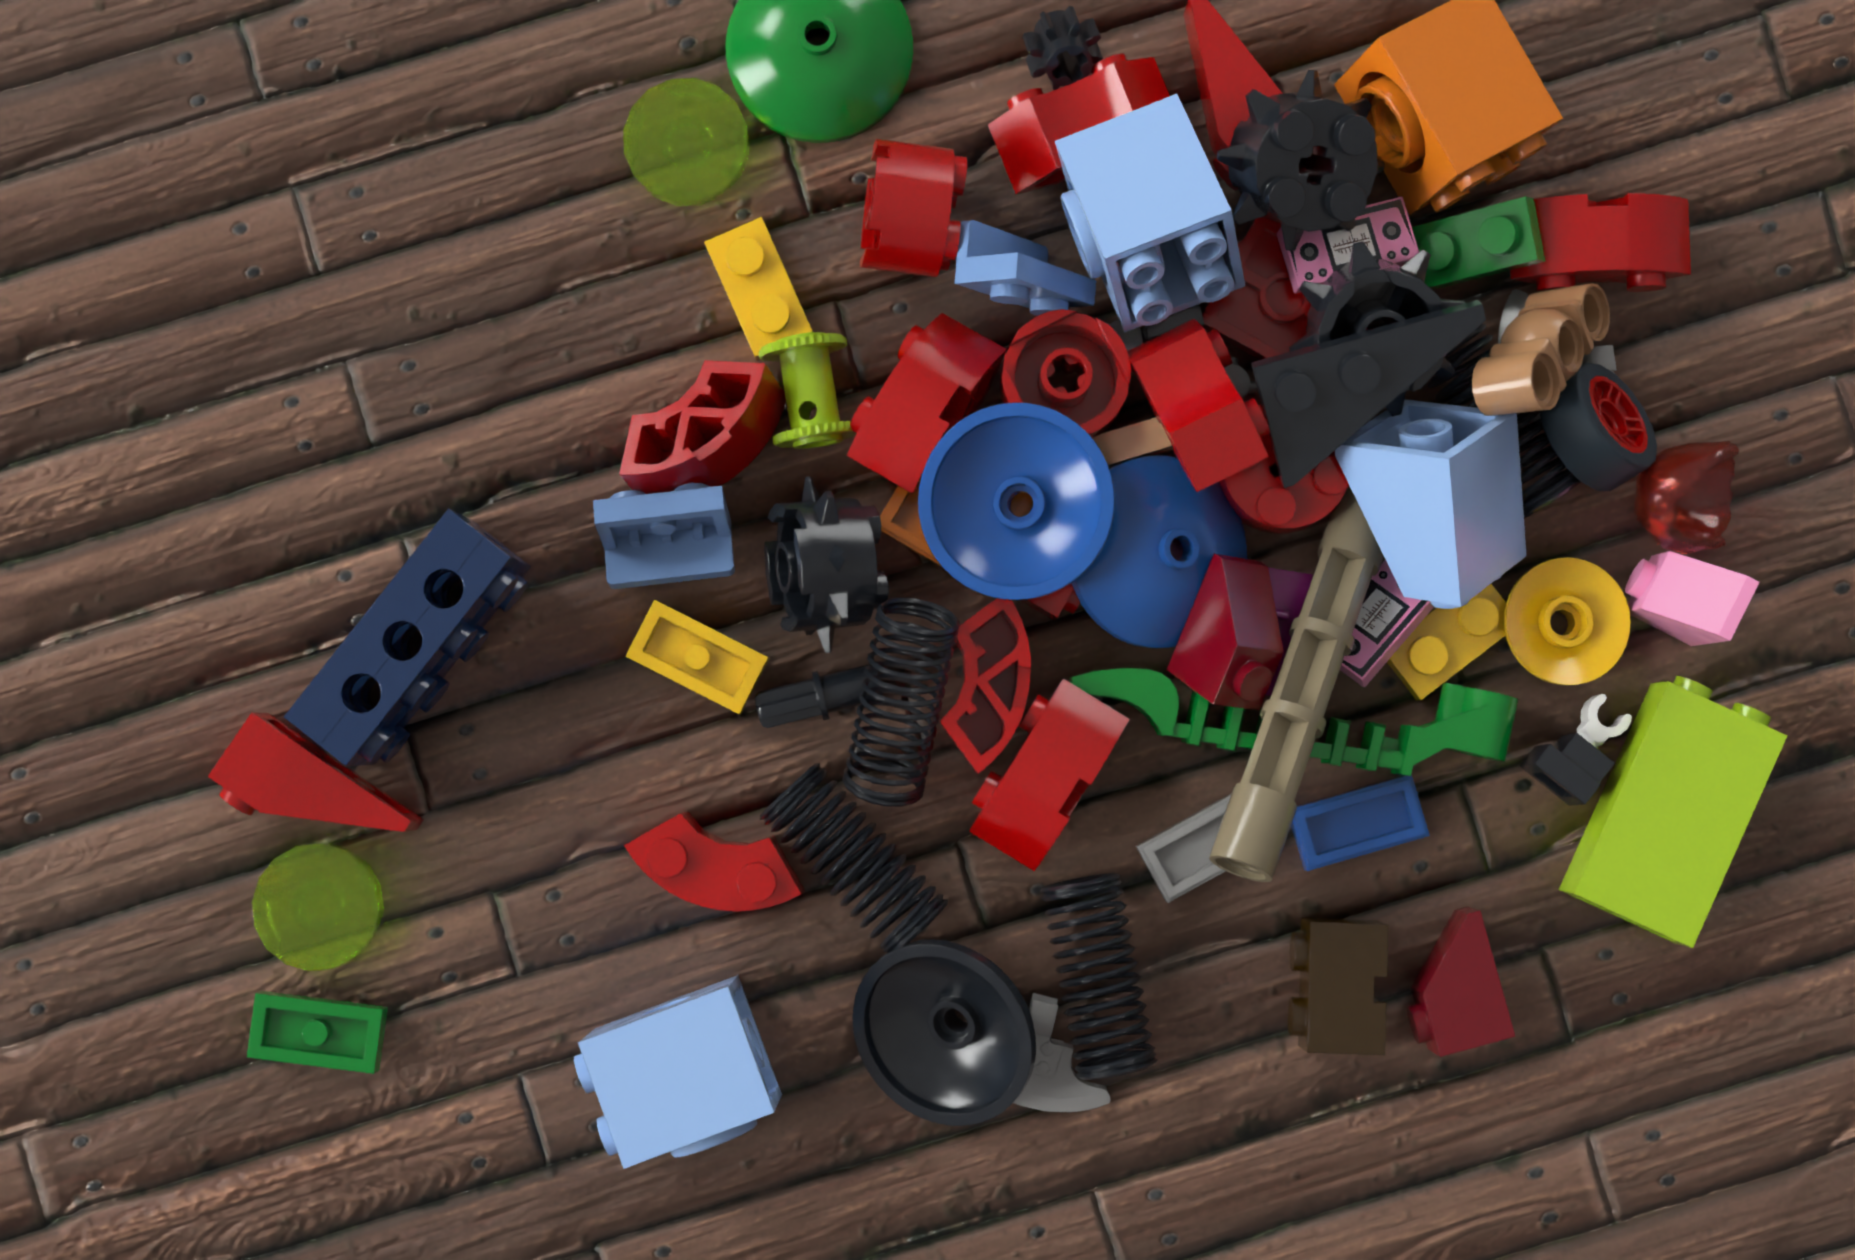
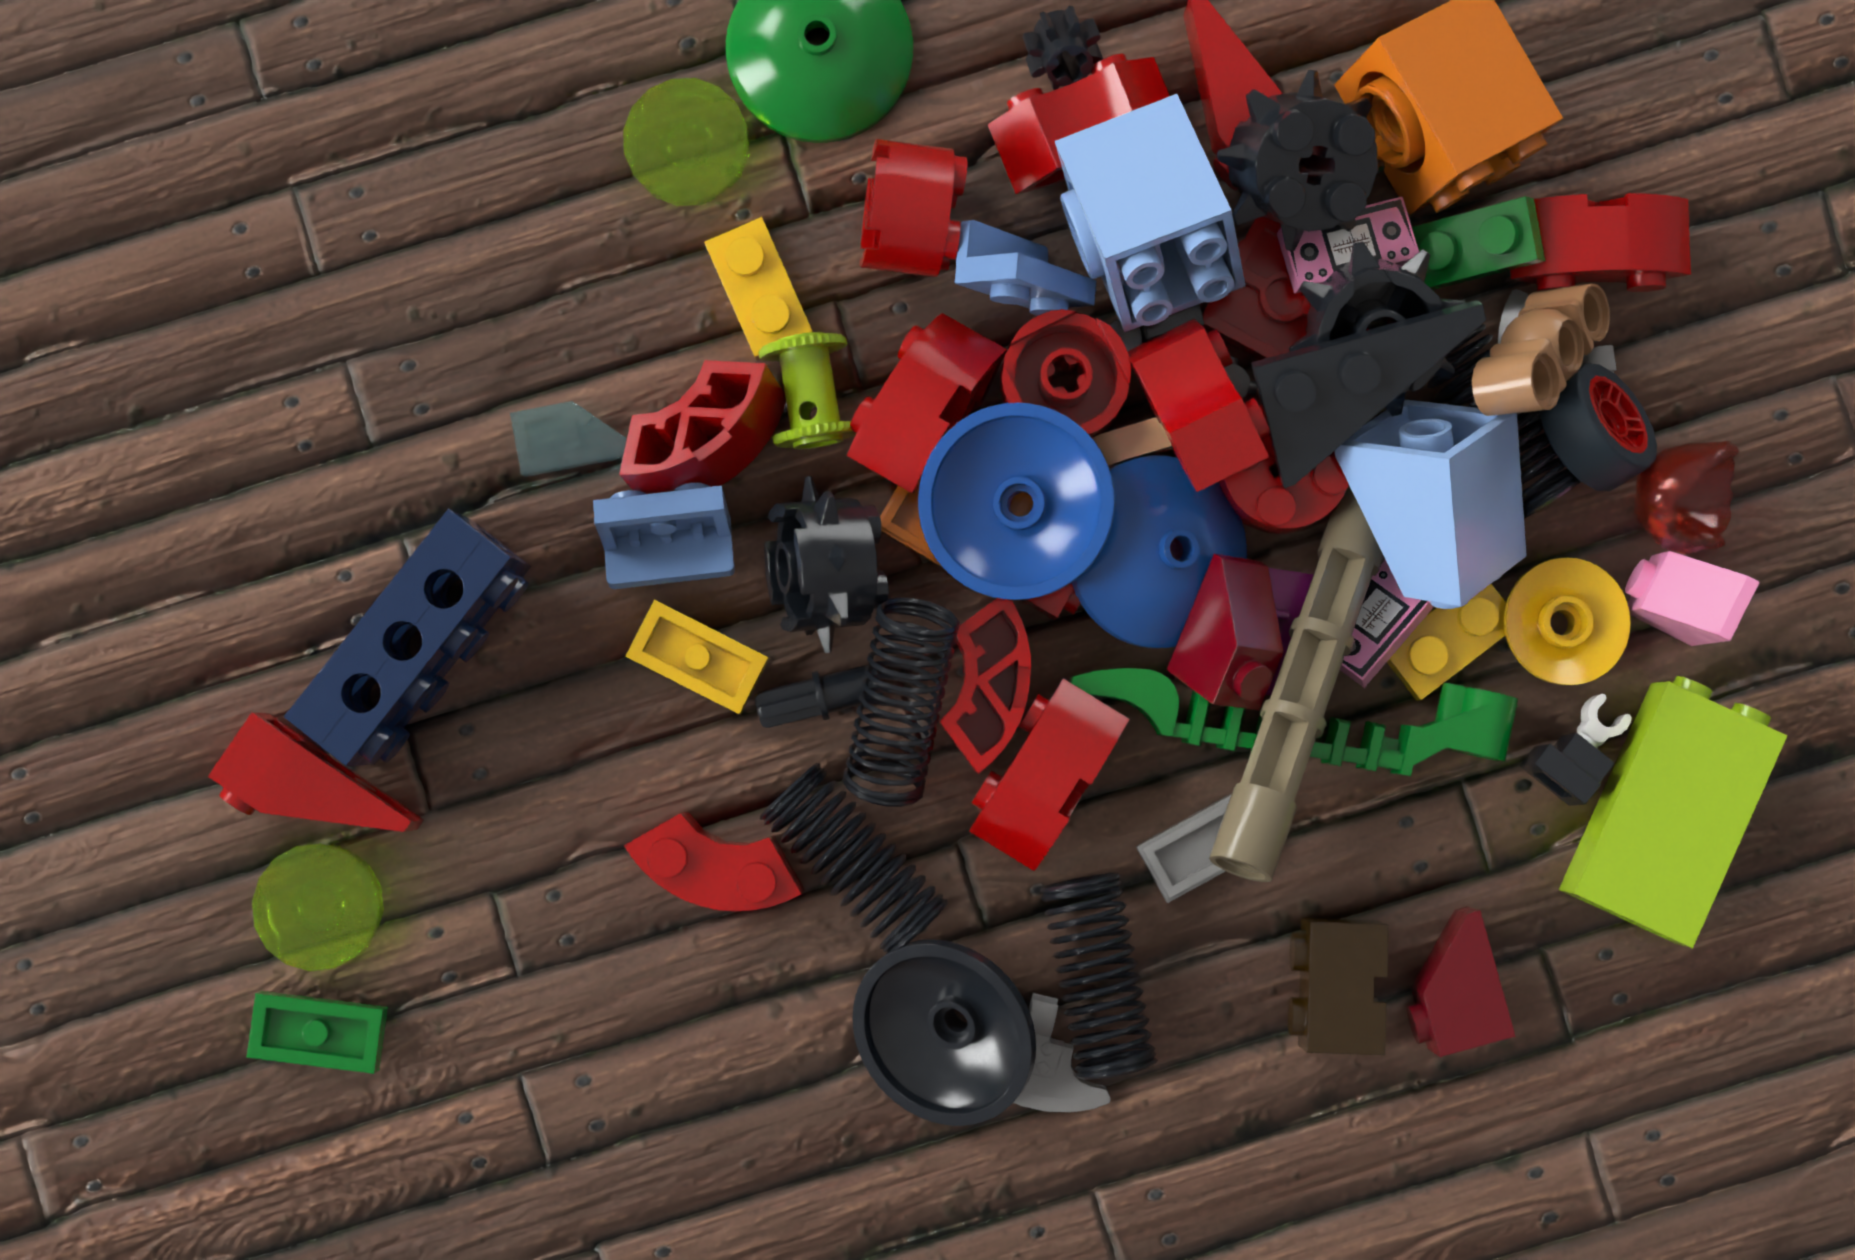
light blue brick [574,975,782,1169] -> none
blue tile [1291,774,1430,871] -> none
none -> clear light blue tile [510,401,627,477]

